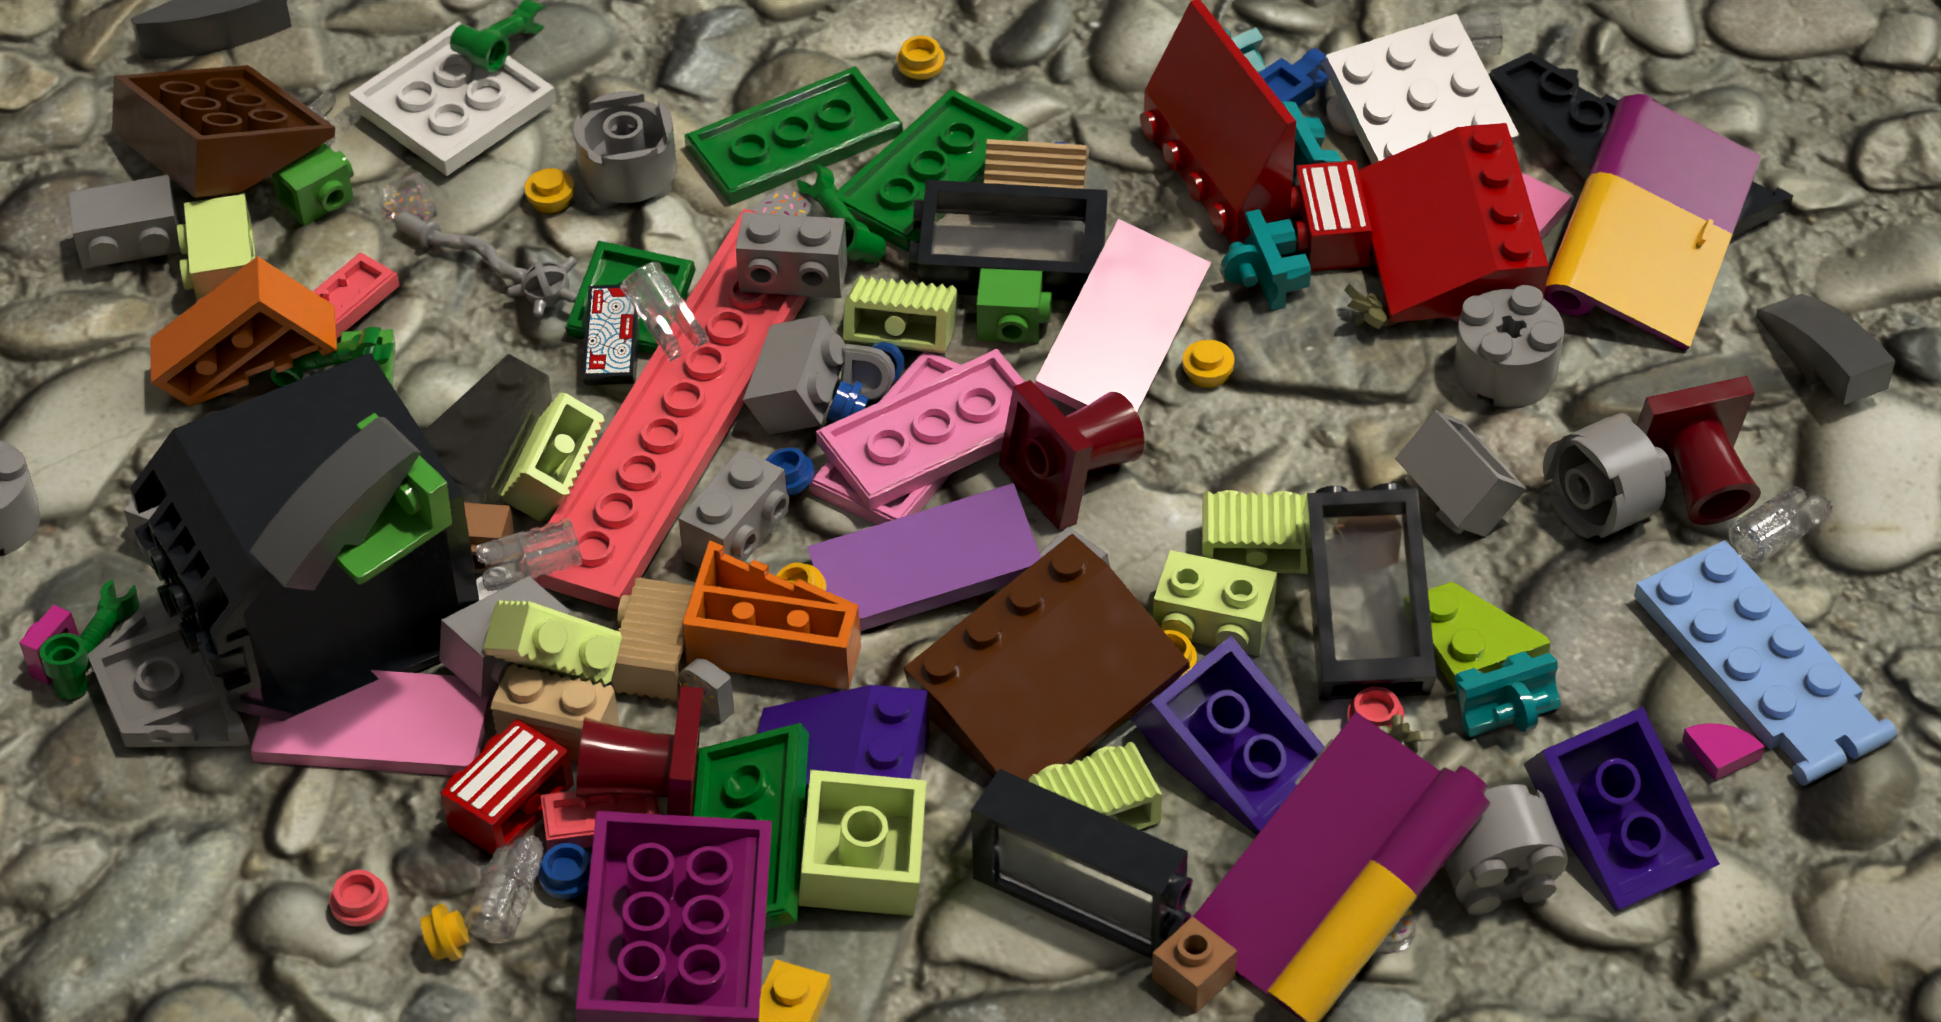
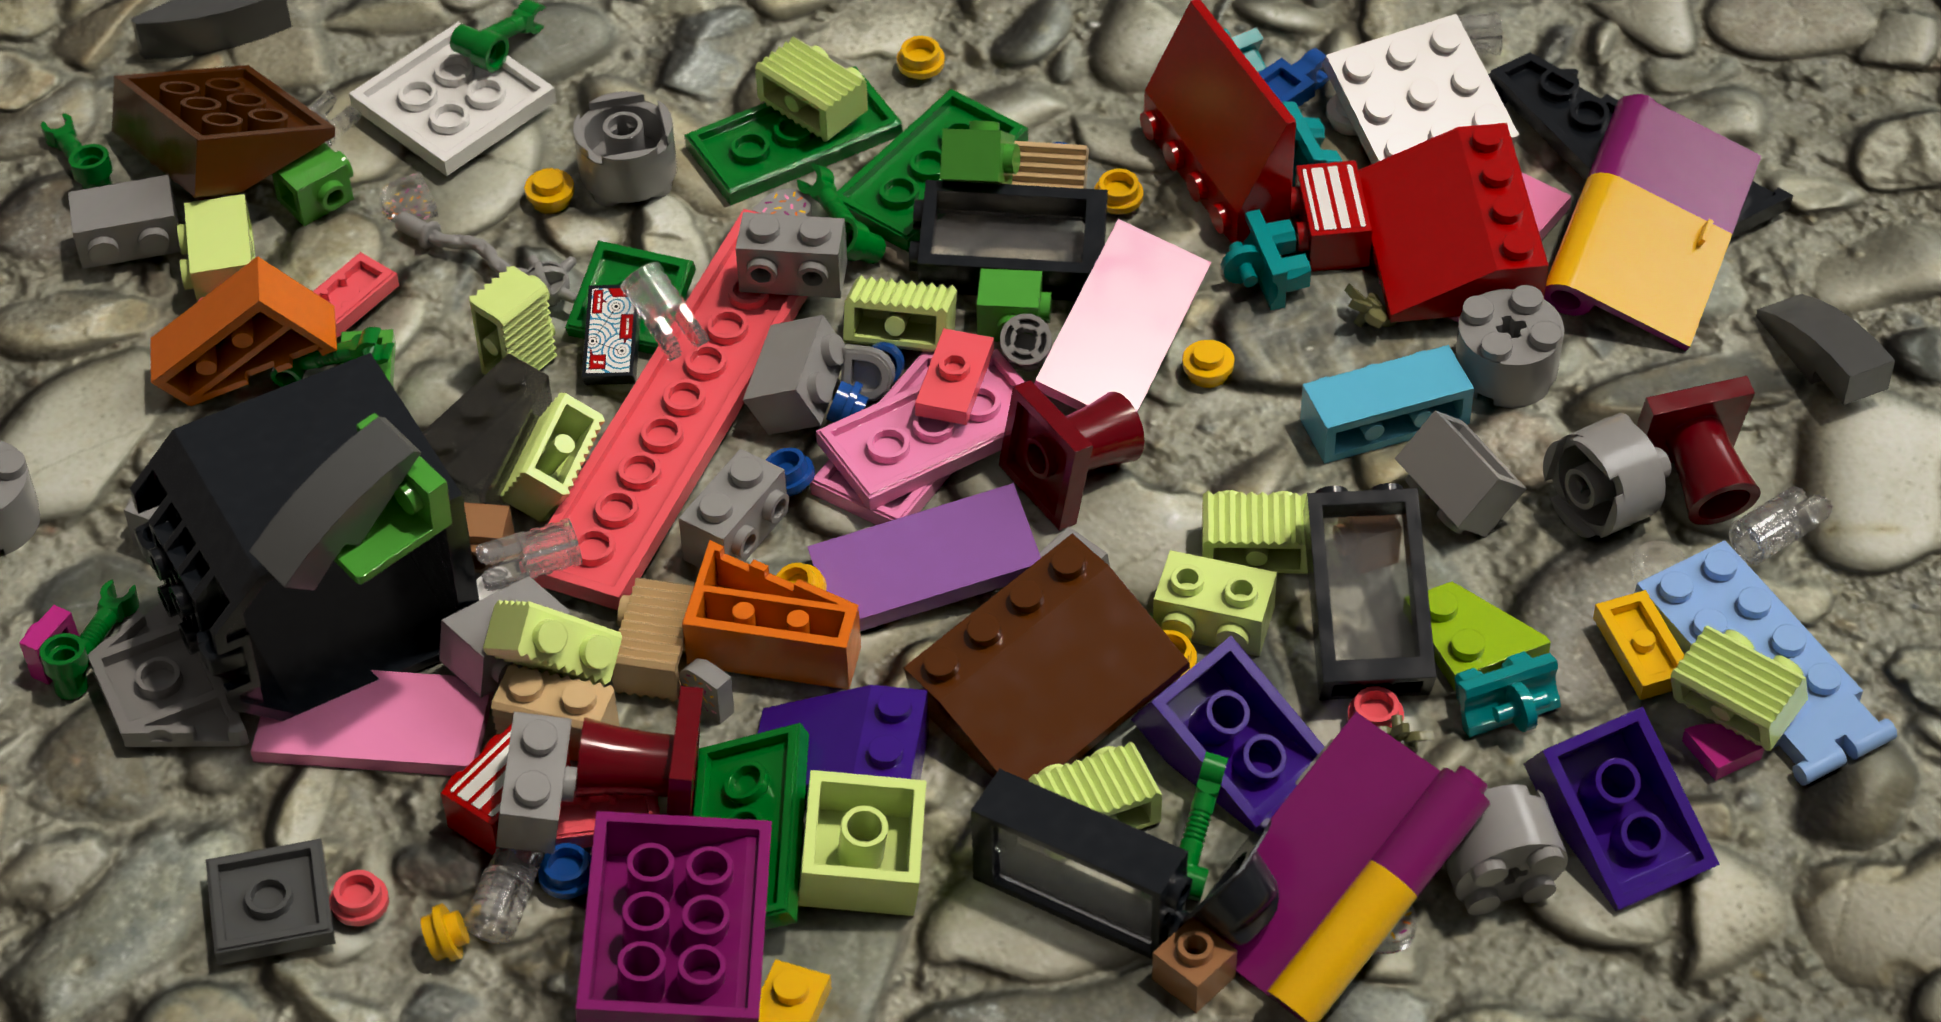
none -> green brick [41,113,113,189]
none -> dark grey plate [205,838,336,966]
none -> yellowish green brick [469,266,558,392]
none -> light grey brick [496,712,577,854]
none -> yellowish green brick [755,37,868,142]
none -> coral plate [915,328,994,425]
none -> bright green brick [940,121,1021,185]
none -> light grey wheel [1000,314,1052,372]
none -> yellow plate [1094,169,1144,214]
none -> green brick [1179,752,1228,903]
none -> black piece [1181,817,1279,946]
none -> medium azure brick [1300,345,1474,464]
none -> yellow plate [1593,590,1684,700]
none -> yellowish green brick [1670,626,1808,751]

